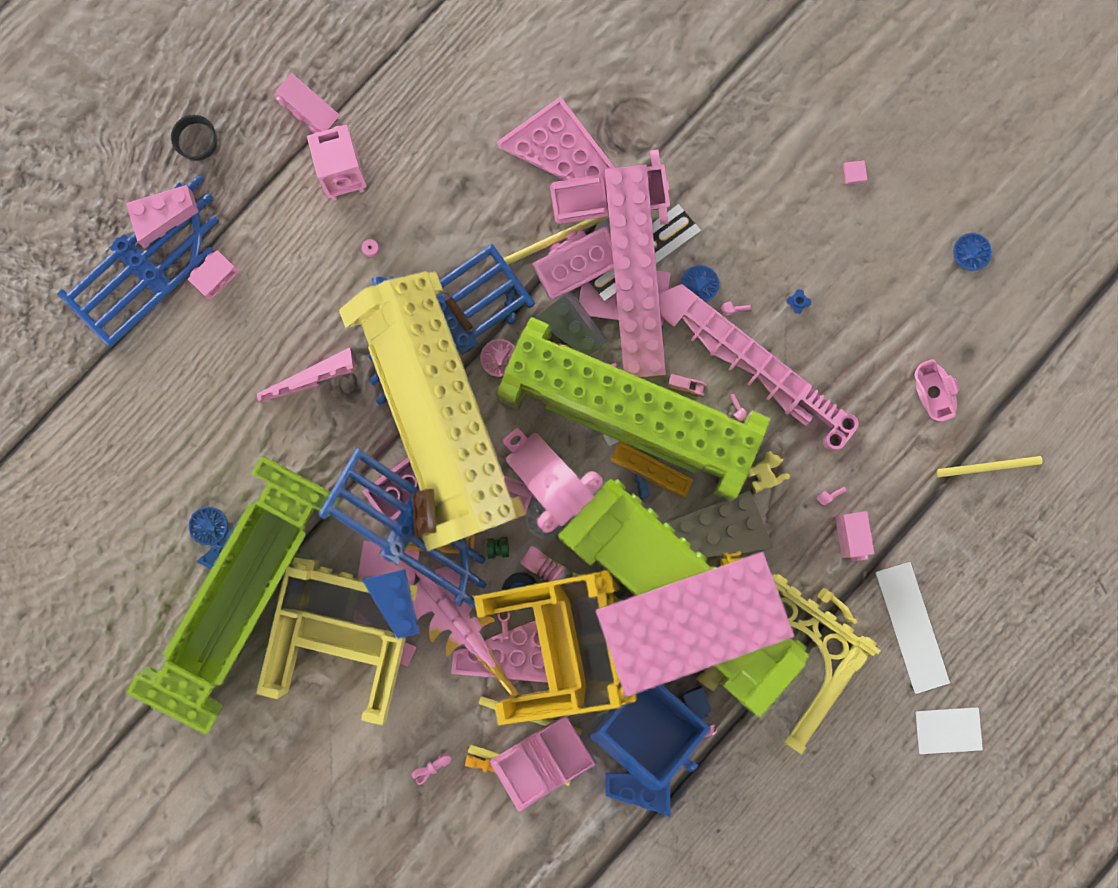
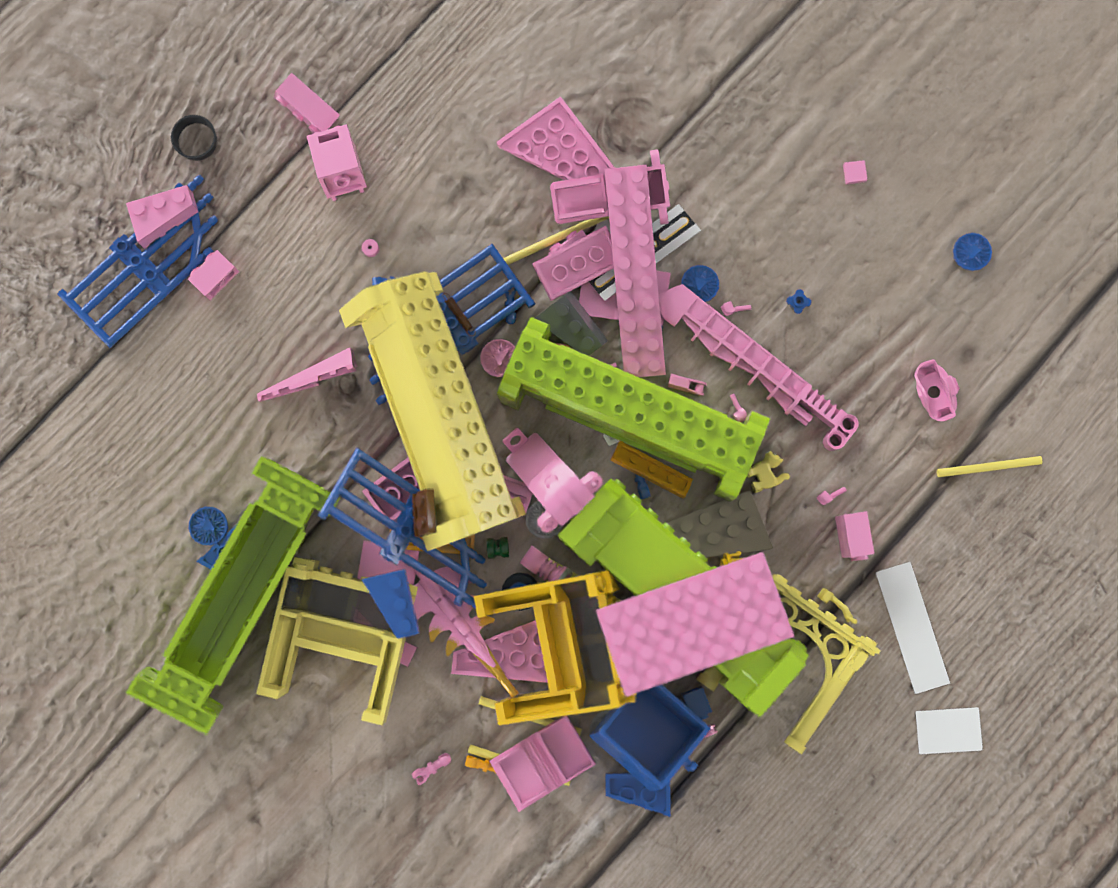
bright pink hand [498,611,511,639] -> none

